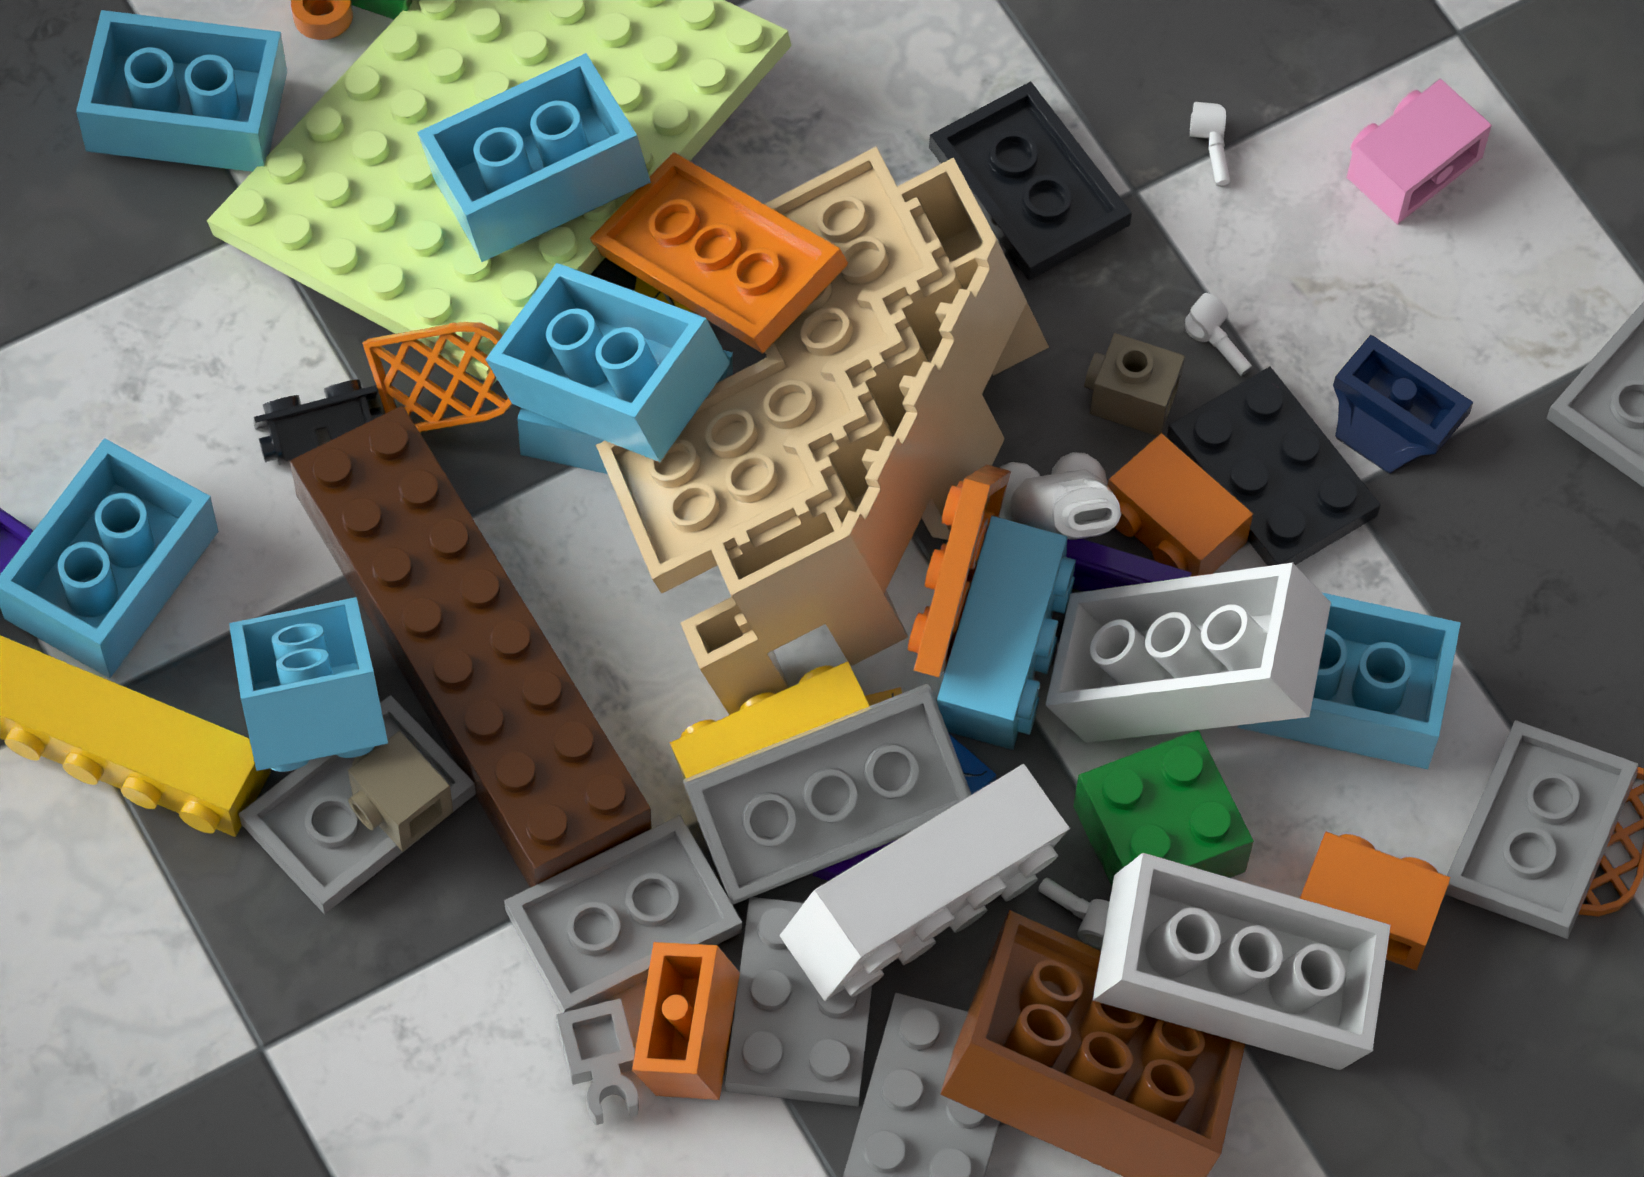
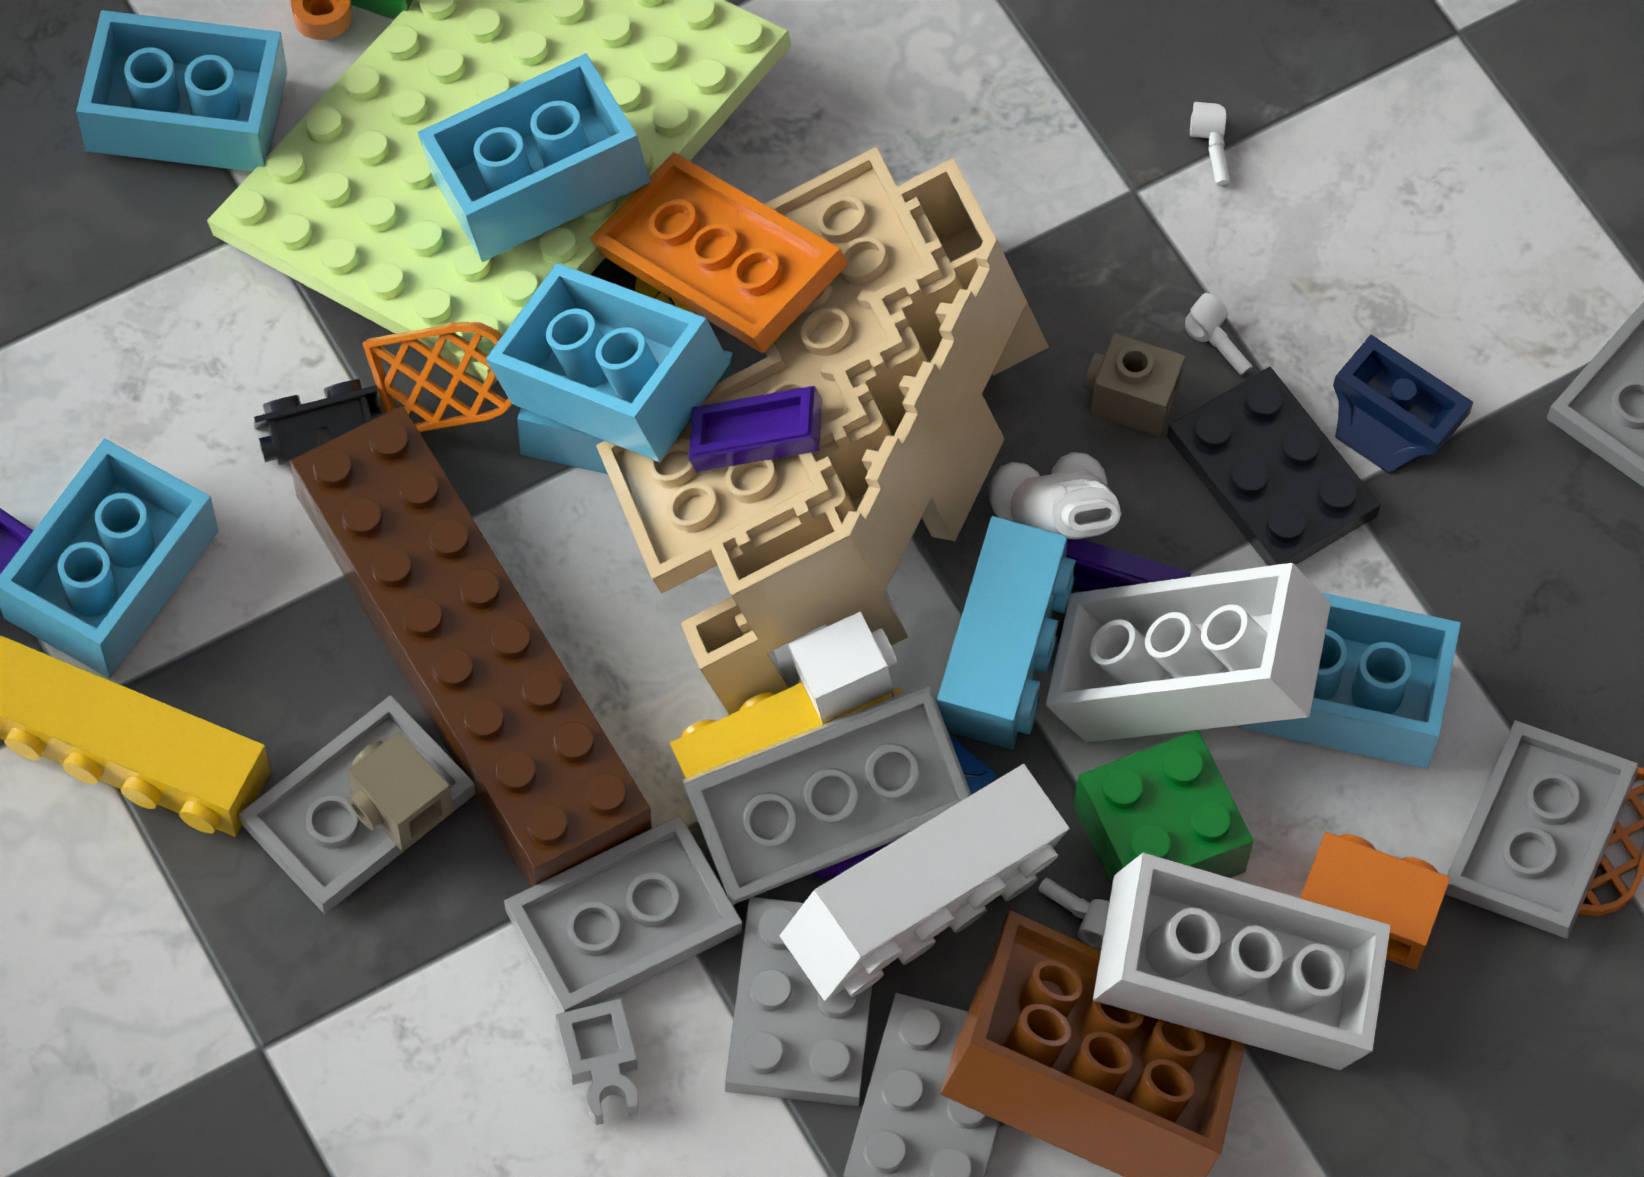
medium azure brick [229,597,388,772] -> none
orange brick [632,942,740,1100] -> none
orange plate [908,464,1011,678] -> none
black plate [929,81,1132,280] -> none
orange brick [1108,433,1253,577] -> none
bright pink brick [1347,78,1492,224] -> none
none -> dark purple tile [688,386,822,472]
none -> white brick [789,611,898,724]

